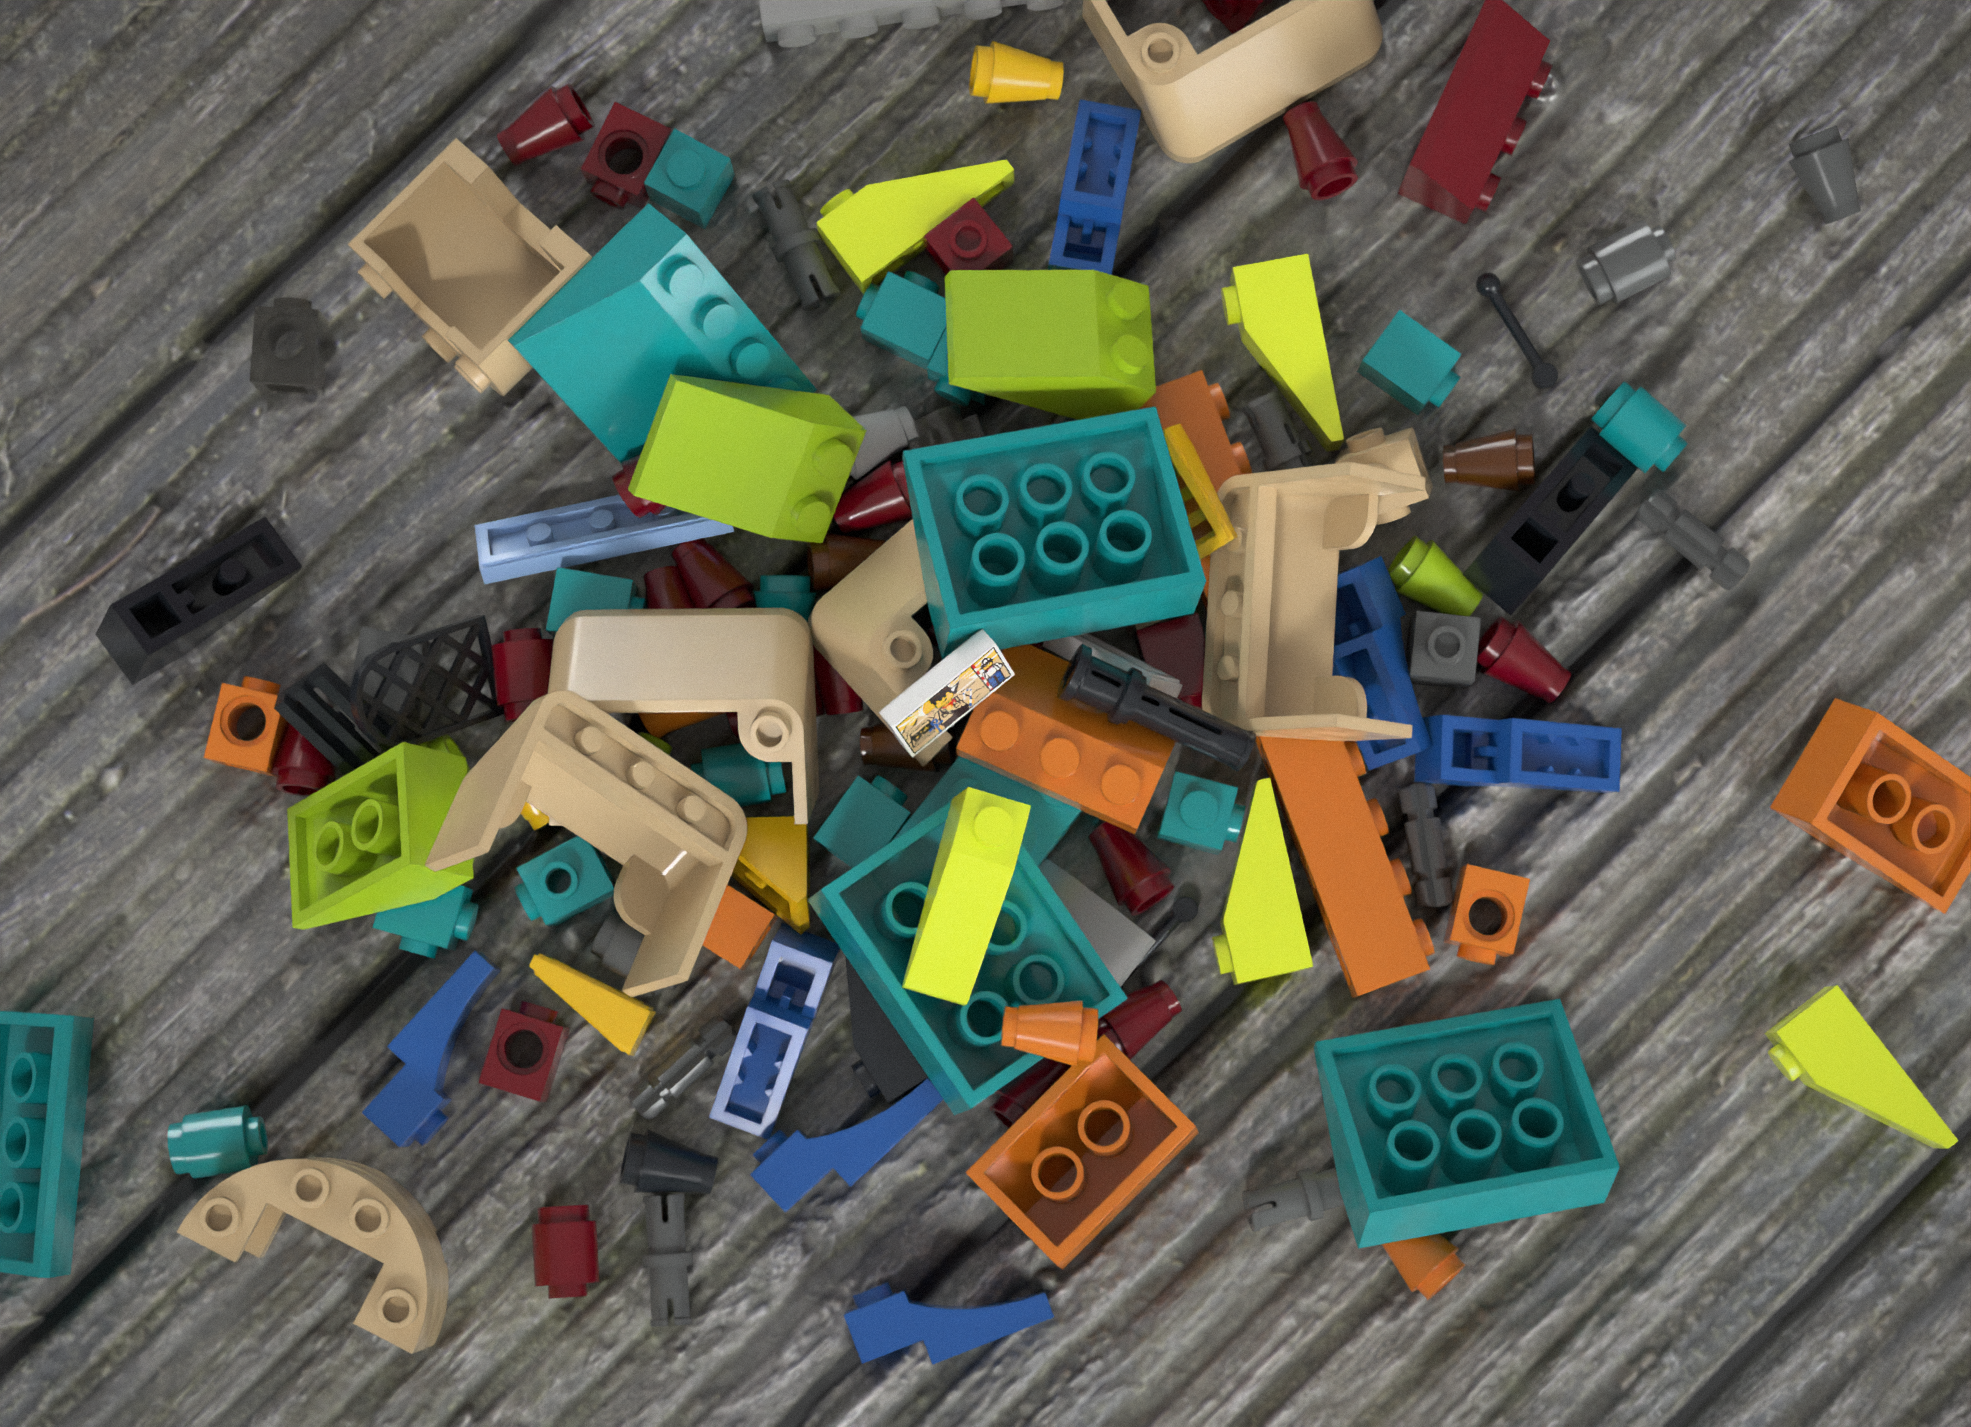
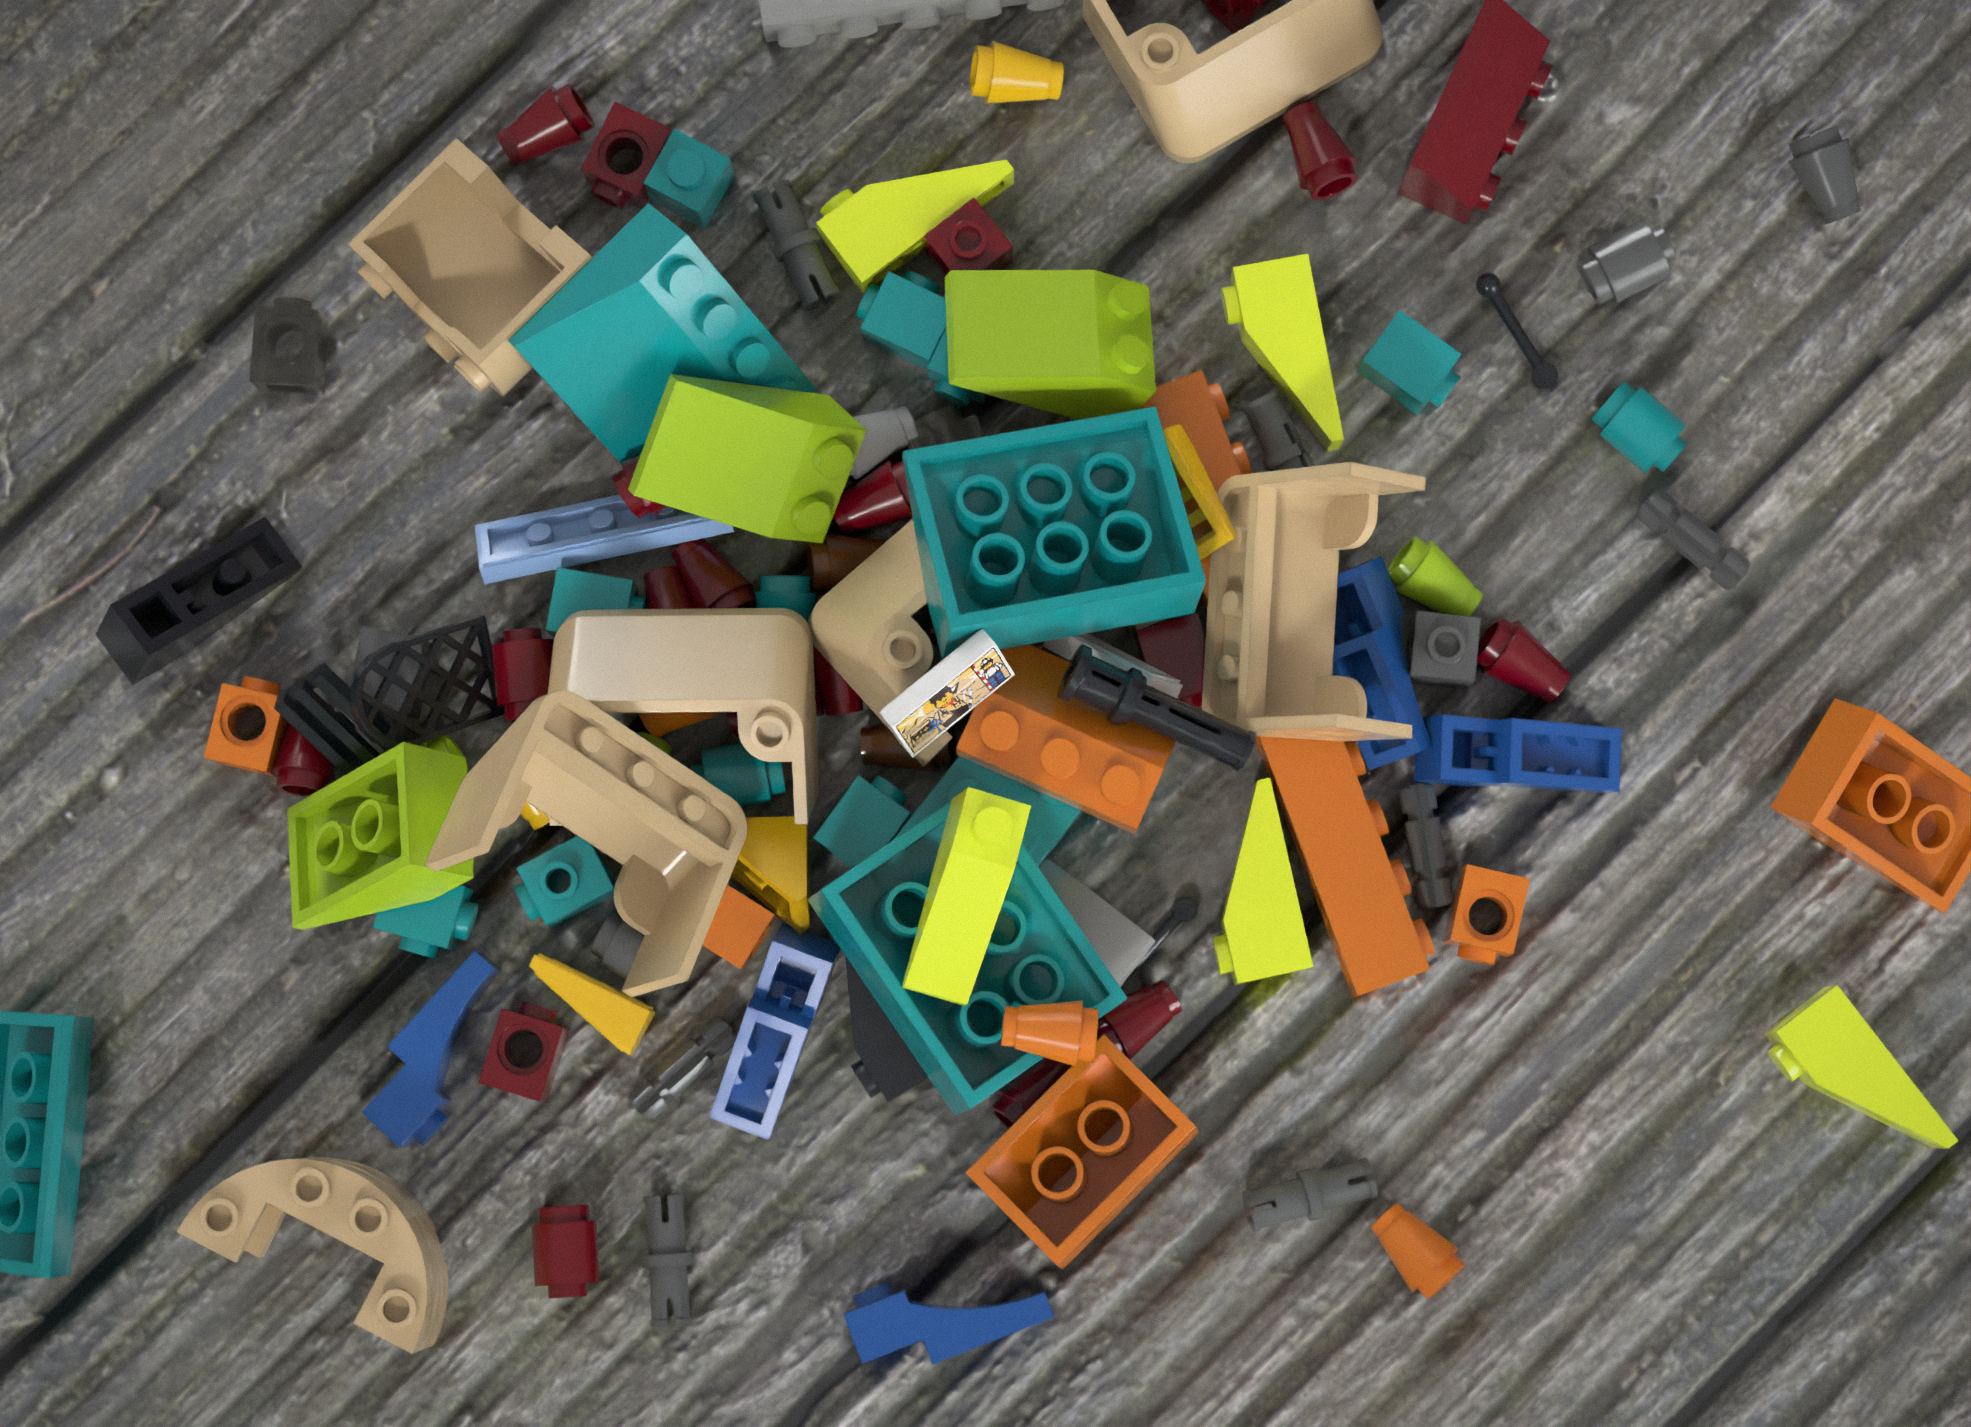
teal brick [167,1105,268,1179] -> none
black cone [619,1129,718,1195] -> none
blue slope [750,1078,943,1212] -> none
blue slope [1048,99,1141,275] -> none
dark red cone [1088,822,1174,915] -> none
teal brick [1156,771,1246,855] -> none
teal slope [1314,999,1620,1249] -> none
tan brick [1335,427,1433,525] -> none
reddish brown cone [1443,428,1535,492] -> none
black slope [1462,426,1638,616] -> none

